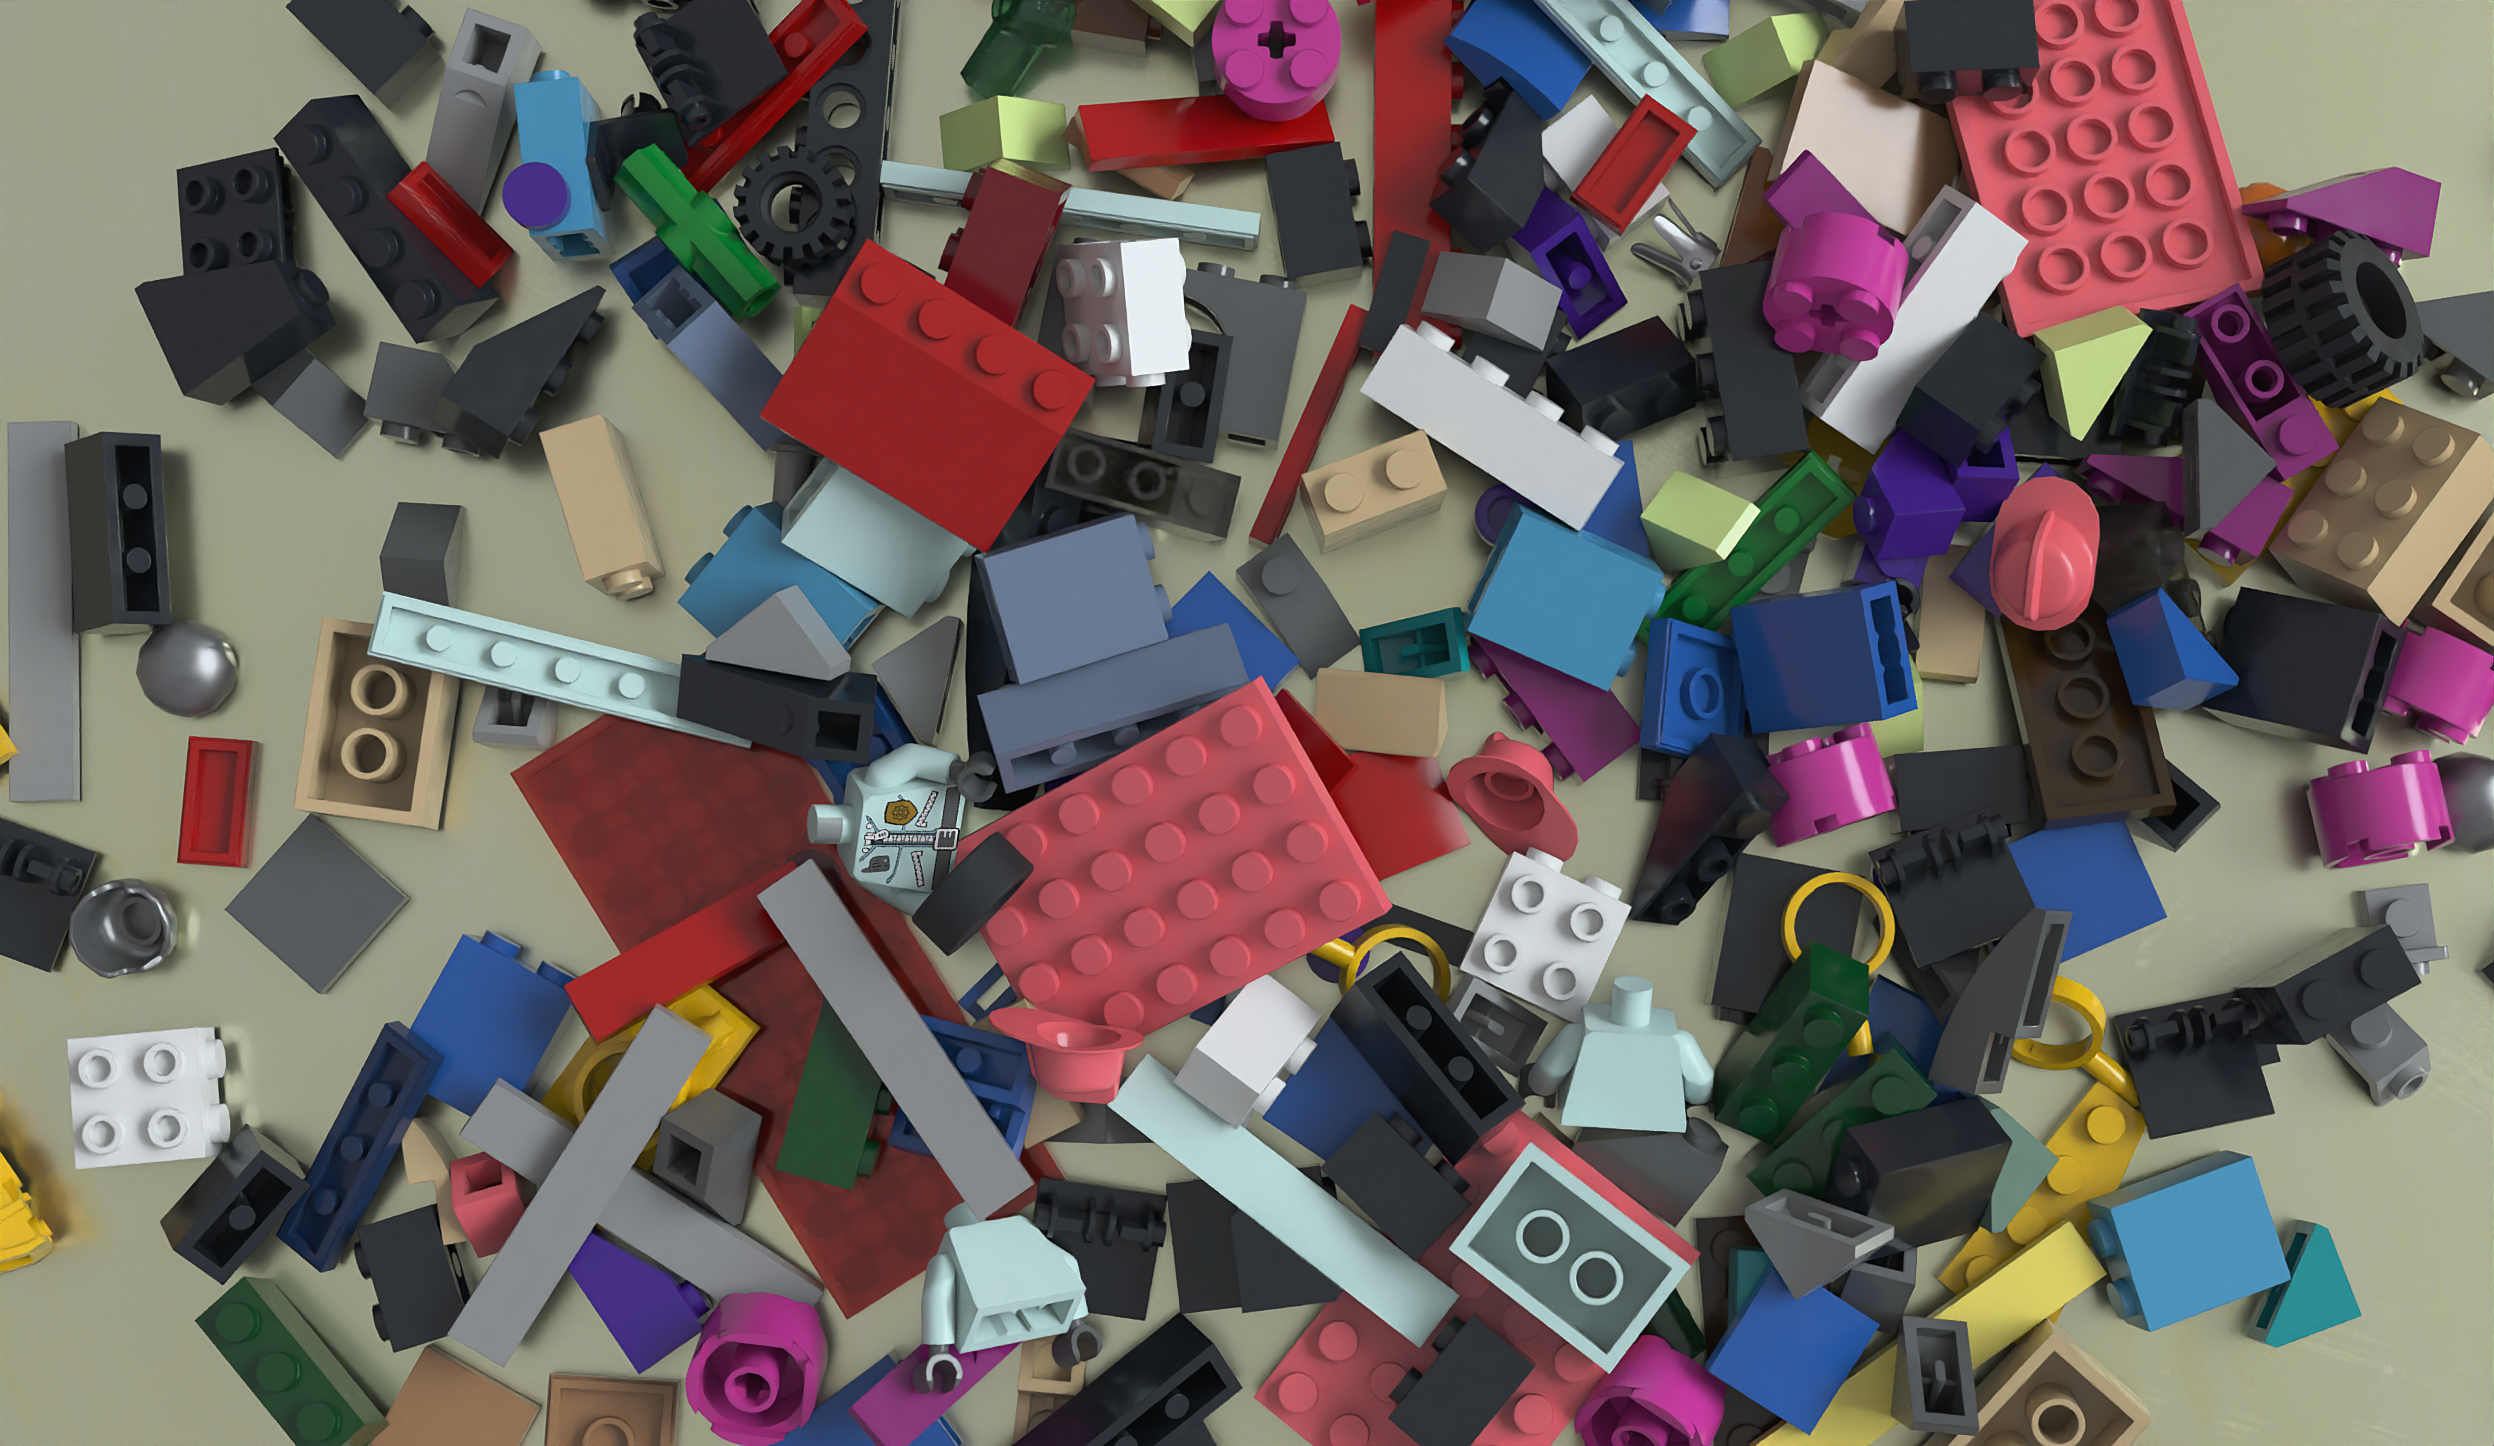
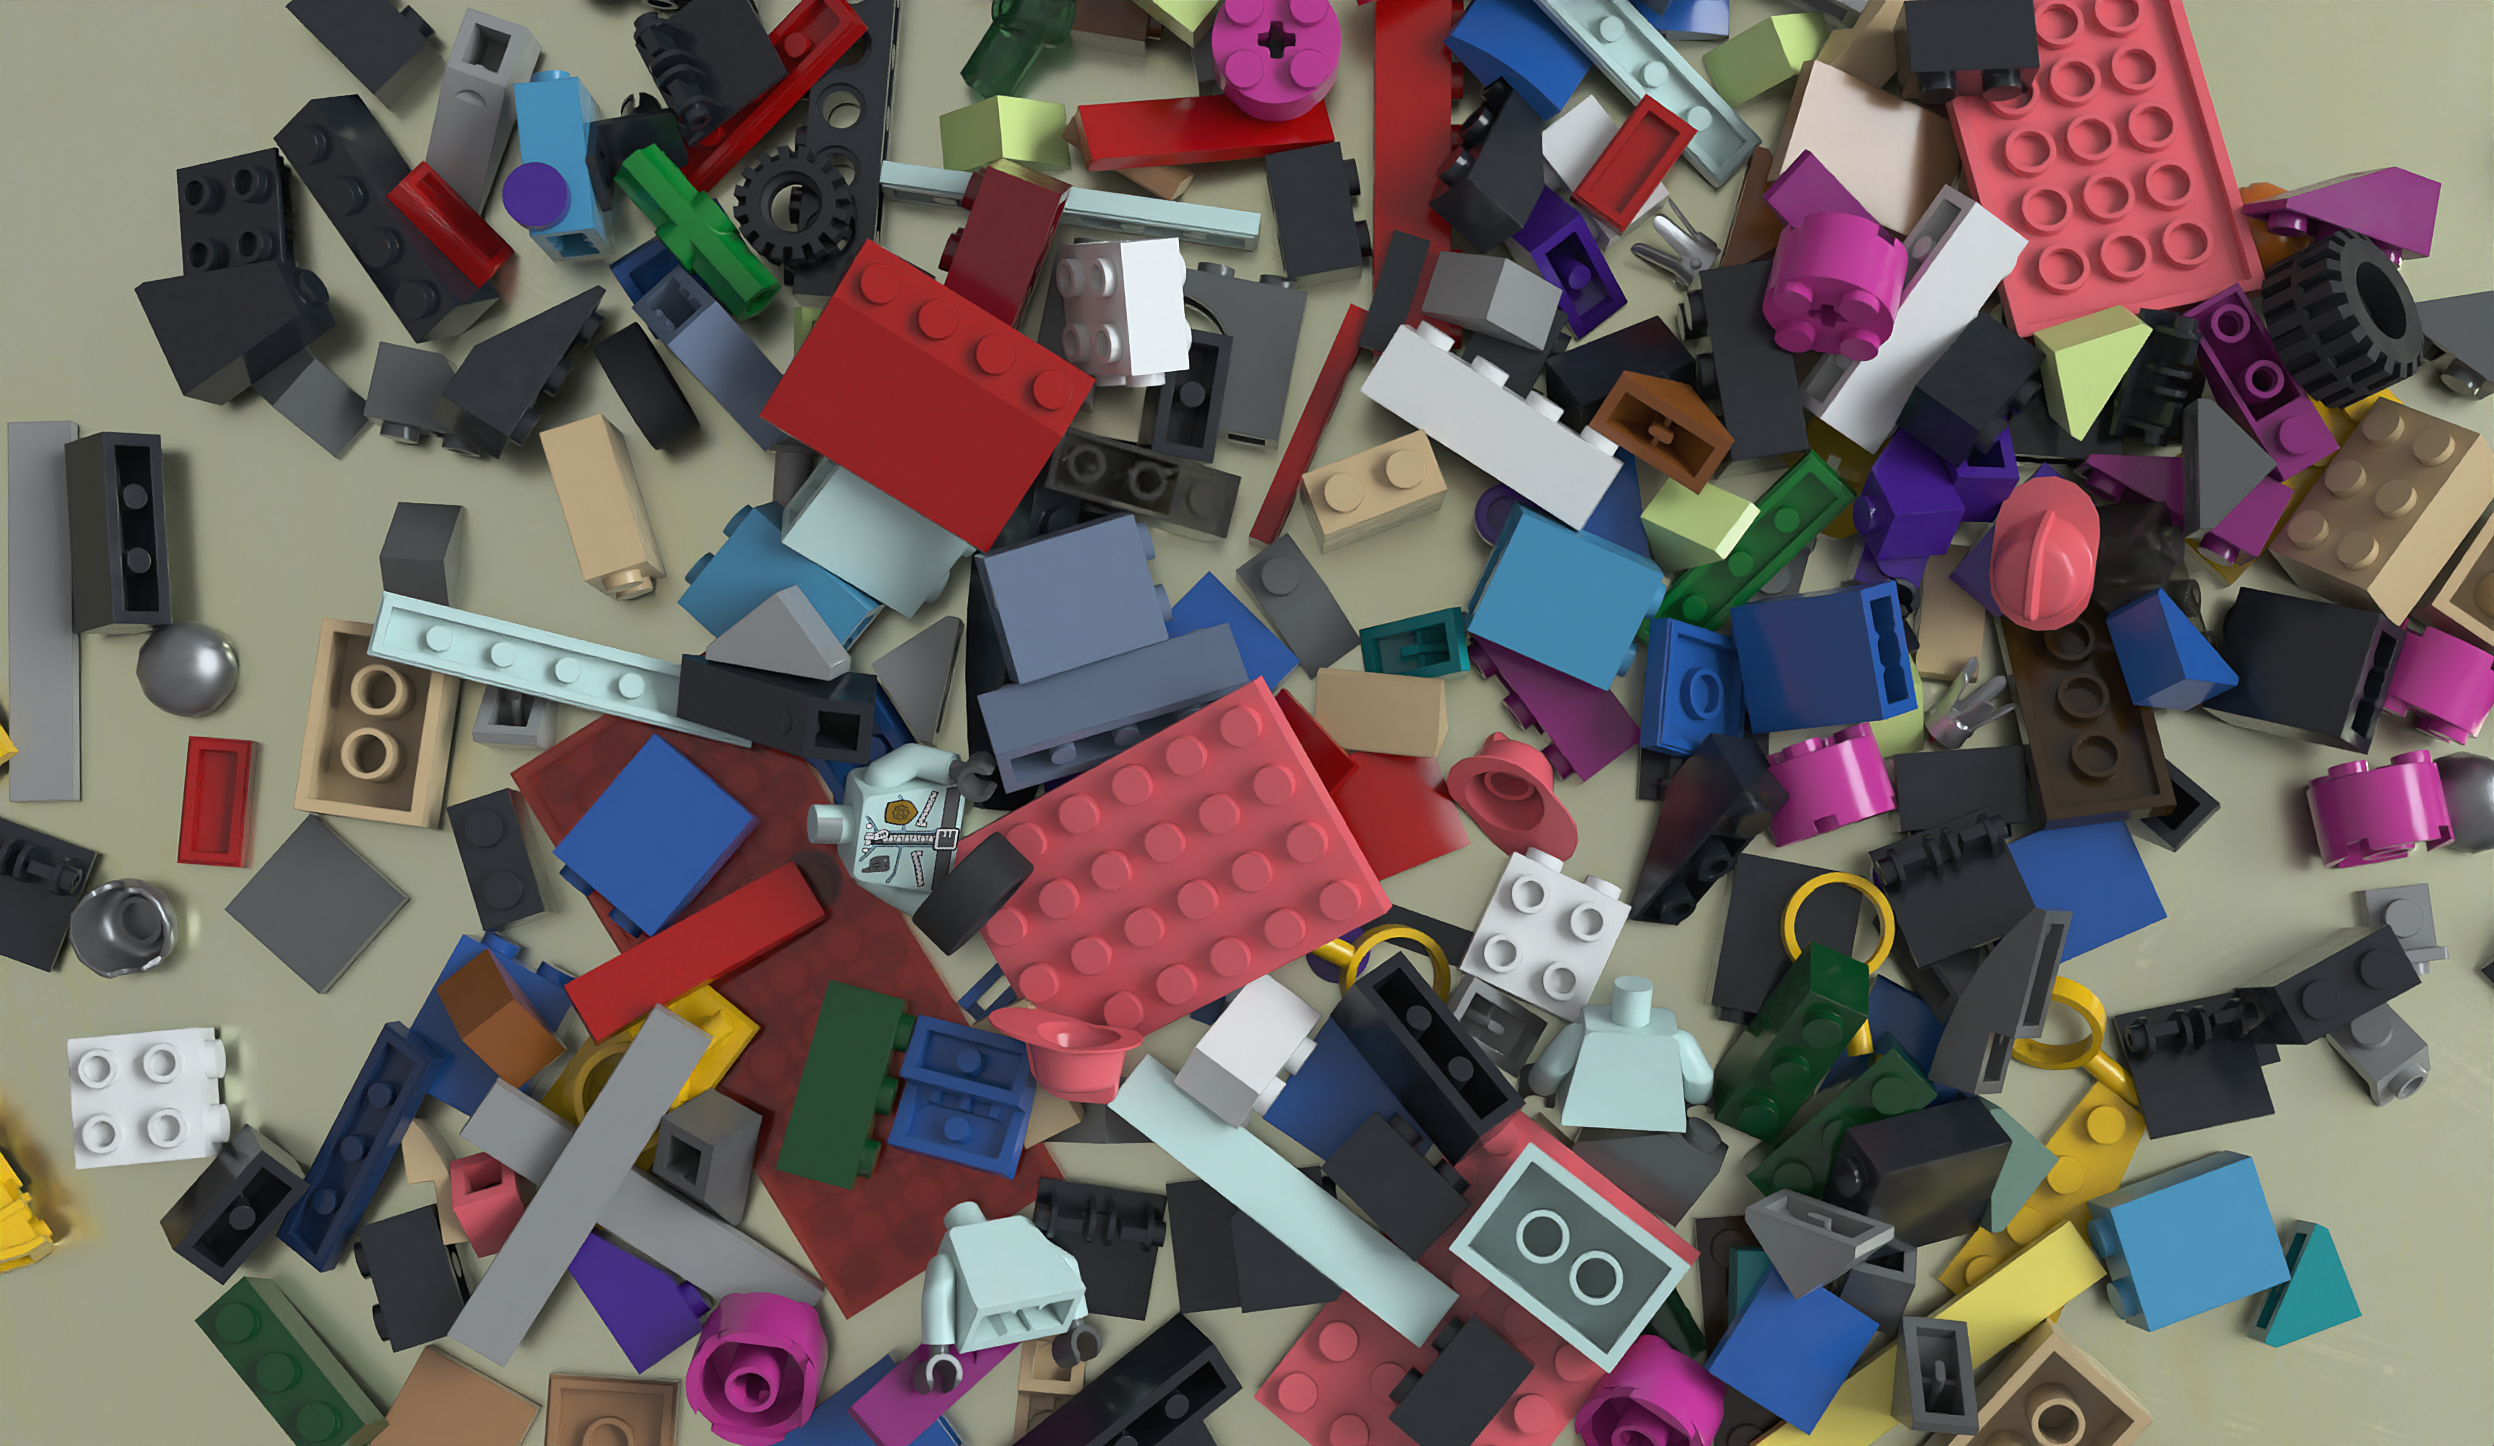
light grey tile [757,859,1035,1222] -> none
none -> dark orange slope [436,948,568,1089]
none -> black brick [446,788,559,933]
none -> blue brick [552,733,761,939]
none -> black tyre [594,322,699,450]
none -> dark orange slope [1588,370,1735,495]
none -> flat silver piece [1923,656,2017,749]

